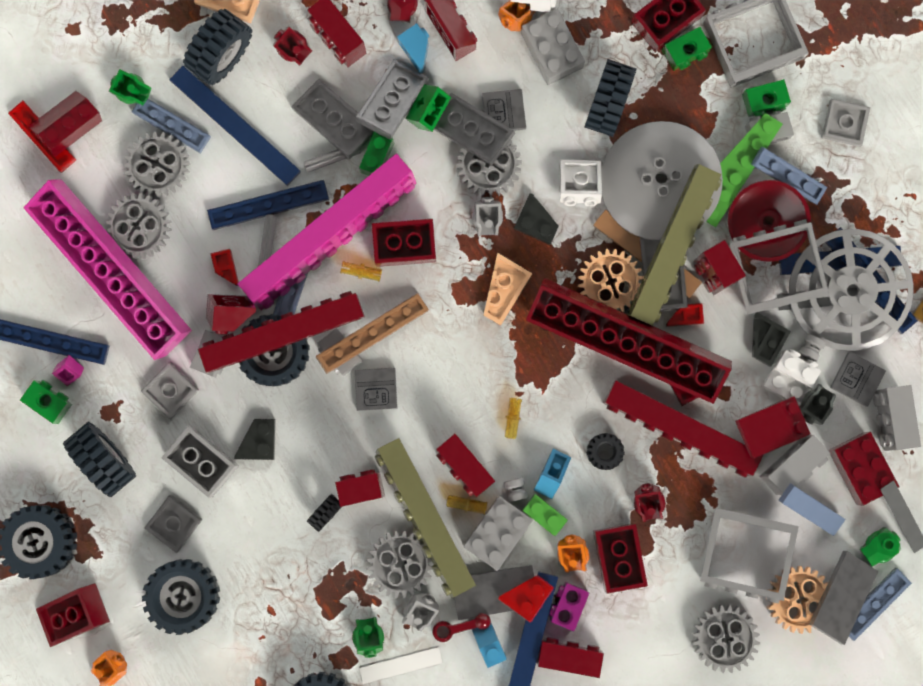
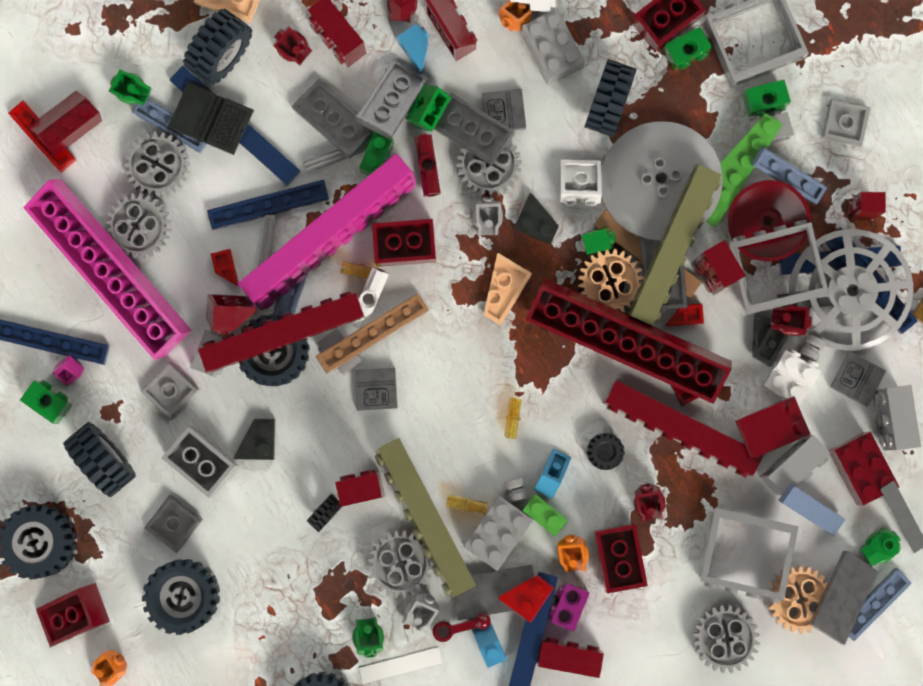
dark red brick [436,434,495,498] -> none
pearl dark grey hand [799,384,836,425] -> none
none -> pearl dark grey piece [168,82,254,155]
none -> white piece [350,267,389,328]
none -> dark red piece [414,134,441,197]
none -> green brick [582,226,616,255]
none -> dark red hand [770,305,812,336]
none -> dark red brick [847,192,886,220]

